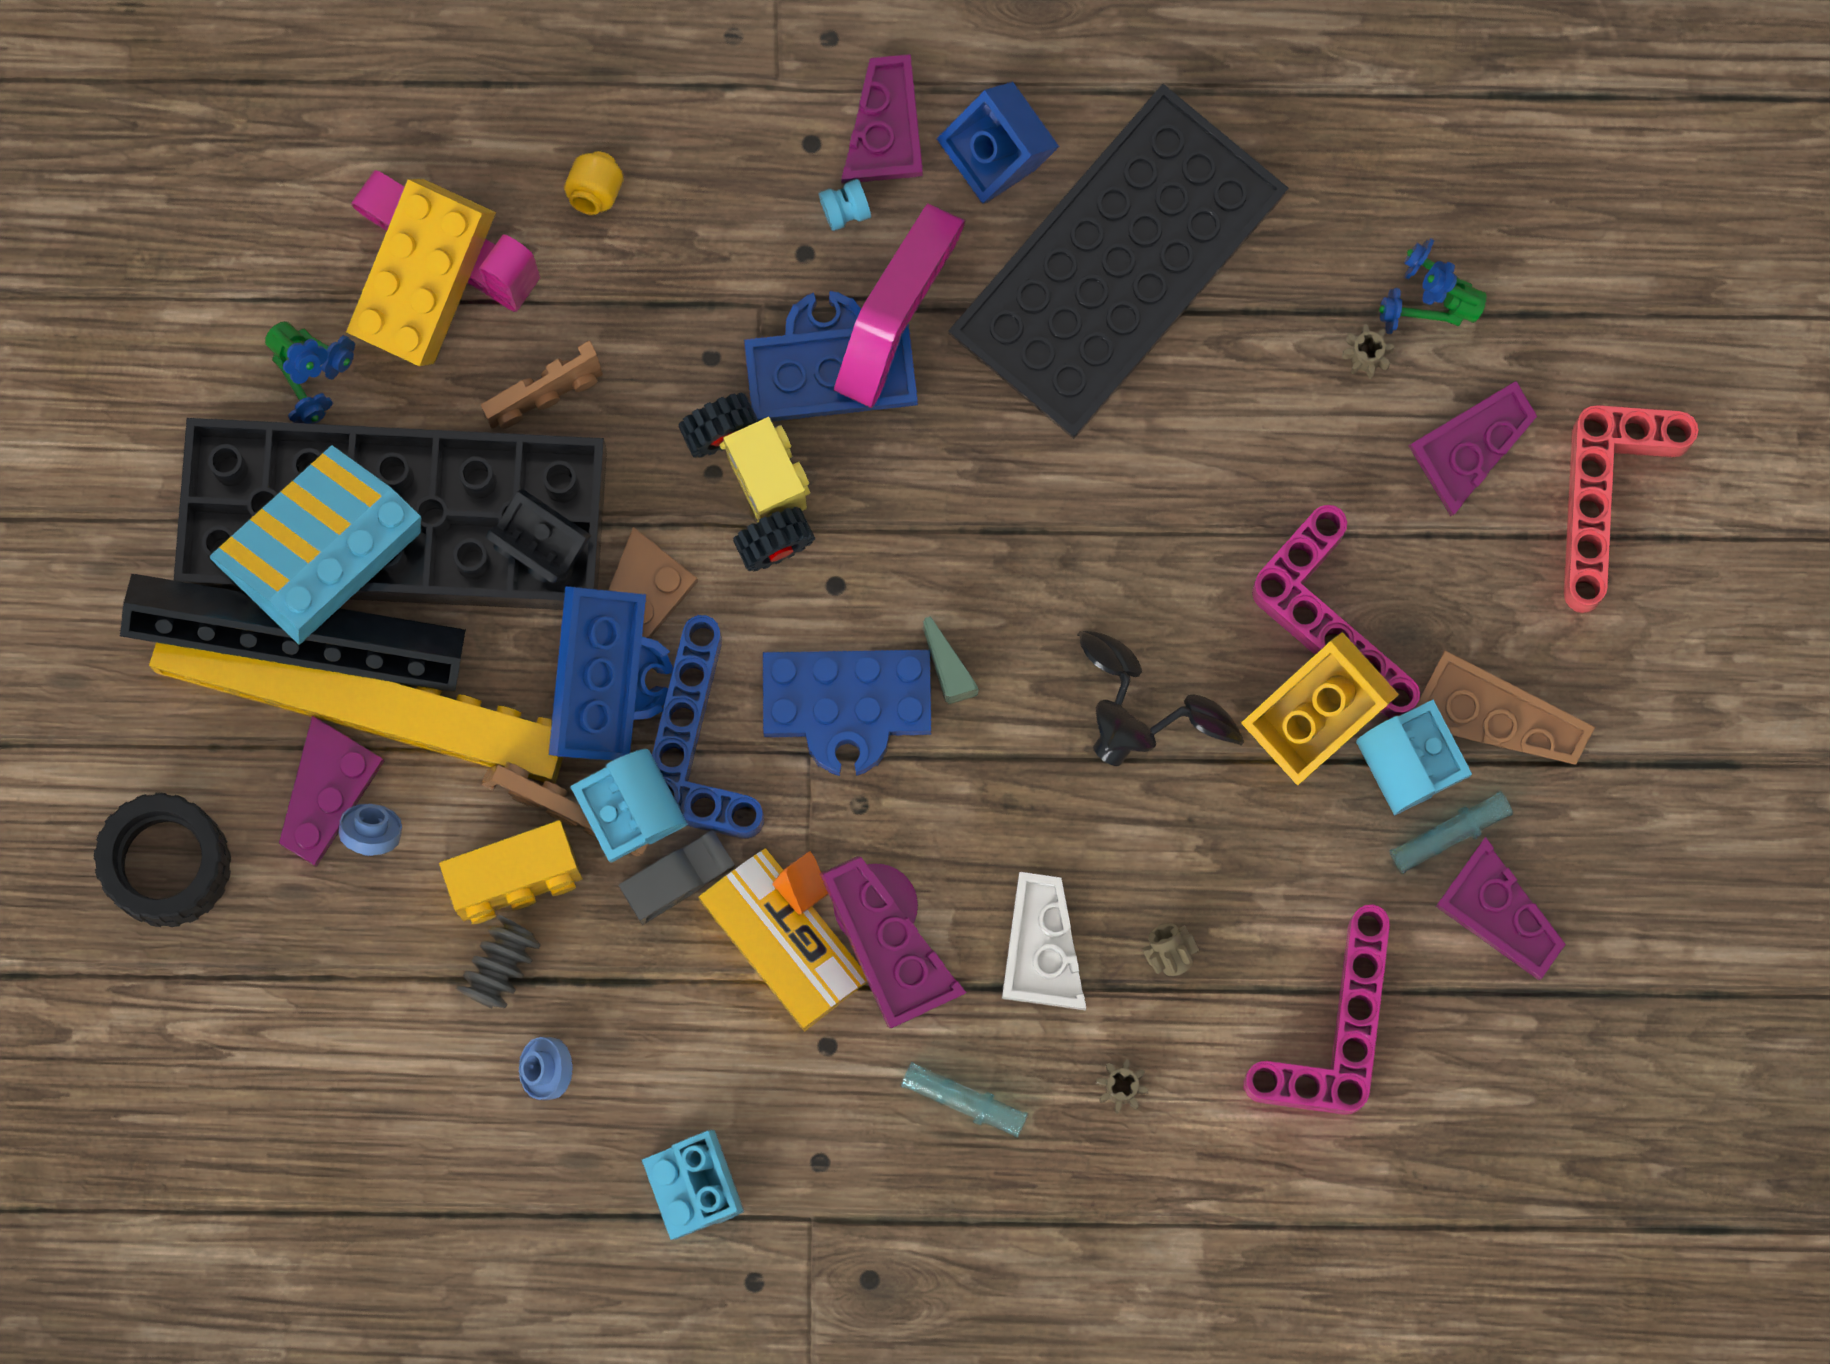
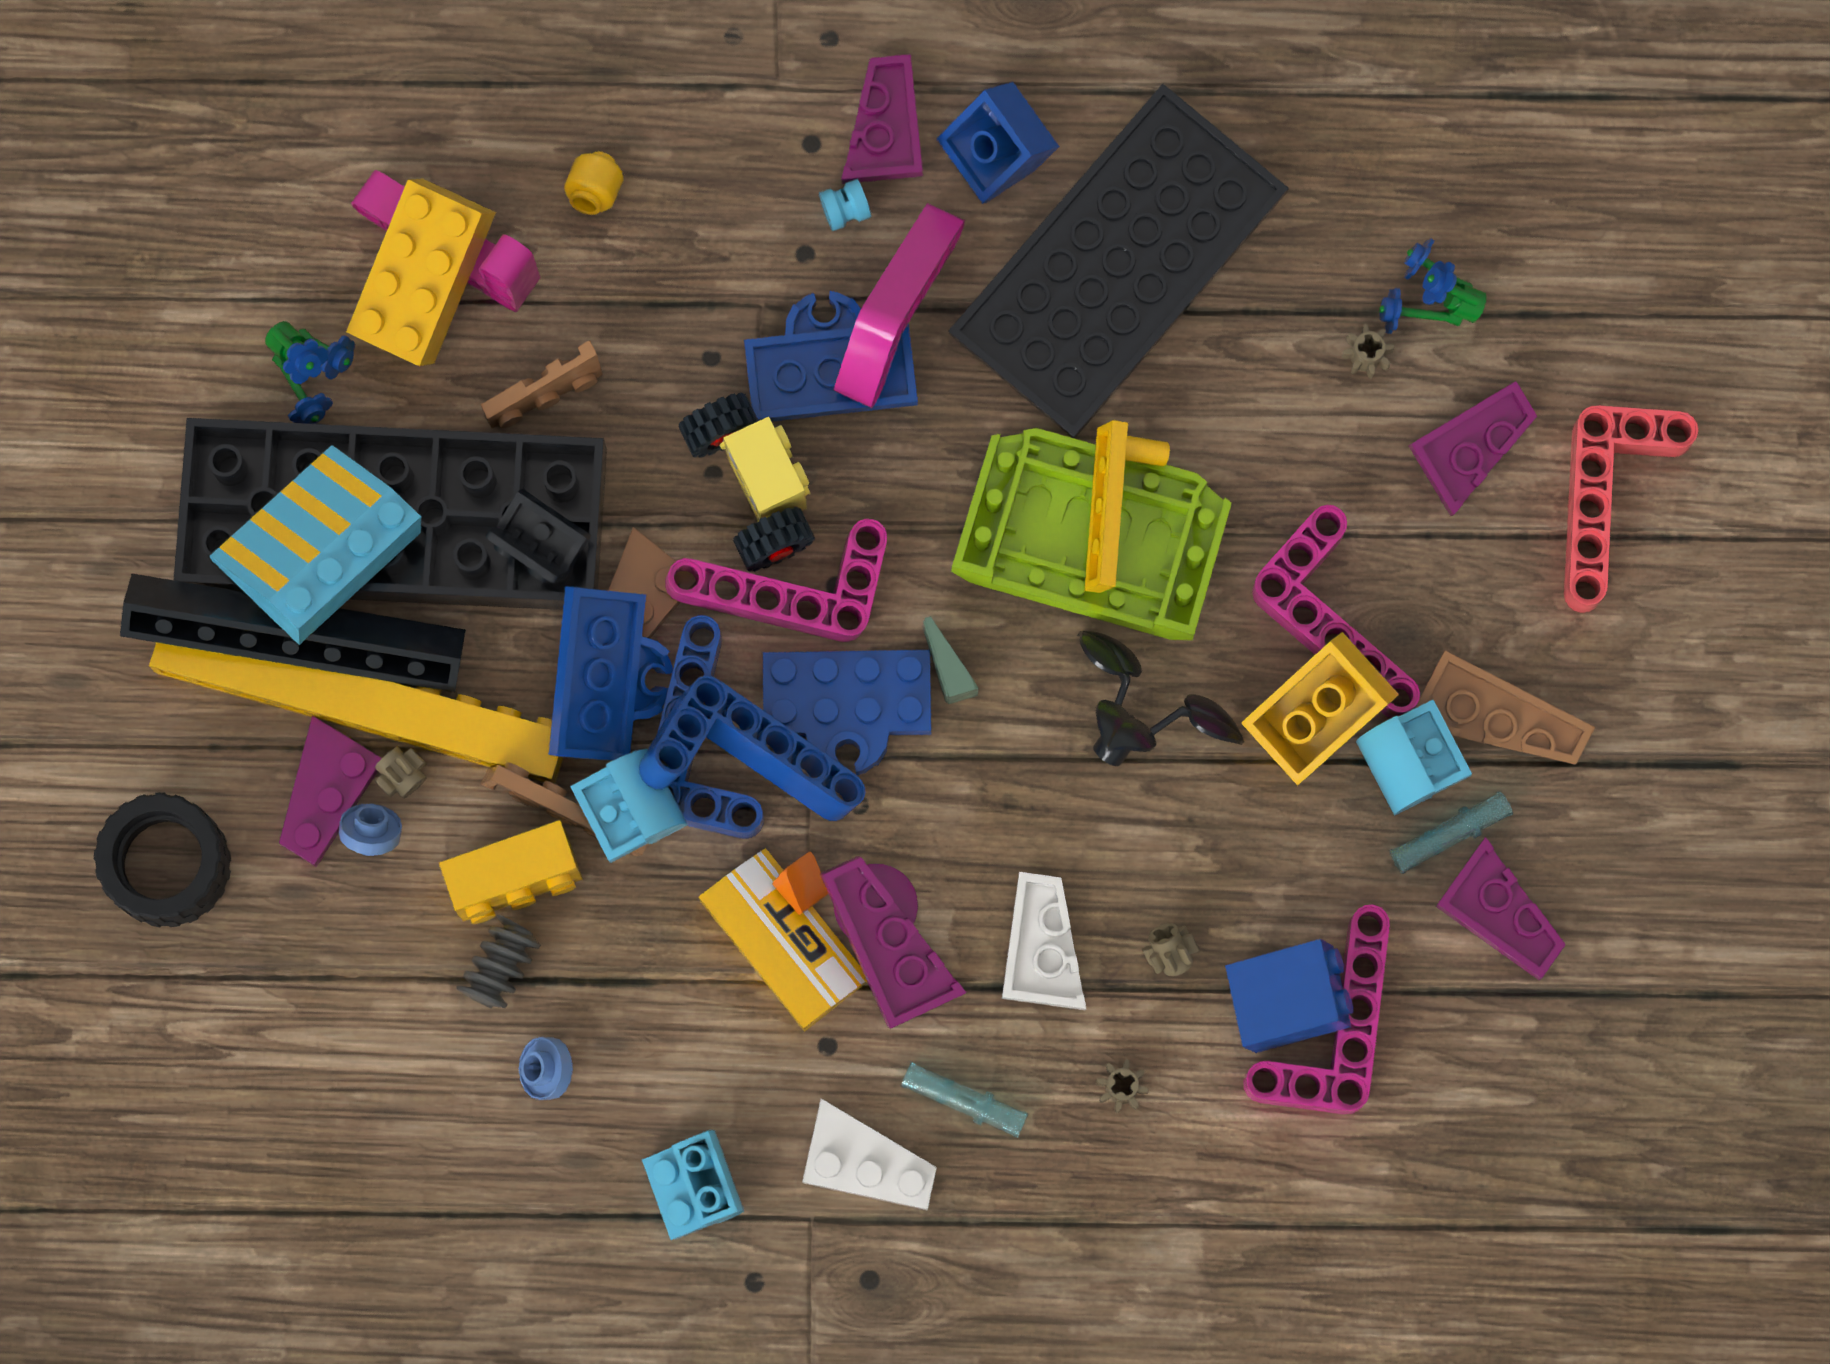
dark grey piece [619,830,735,925] -> none
none -> dark tan gear [375,746,427,799]
none -> blue beam [639,676,865,821]
none -> dark pink beam [665,519,887,642]
none -> white wing [802,1099,937,1210]
none -> lime slope [951,428,1232,640]
none -> yellow piece [1085,420,1170,593]
none -> blue brick [1225,939,1353,1053]

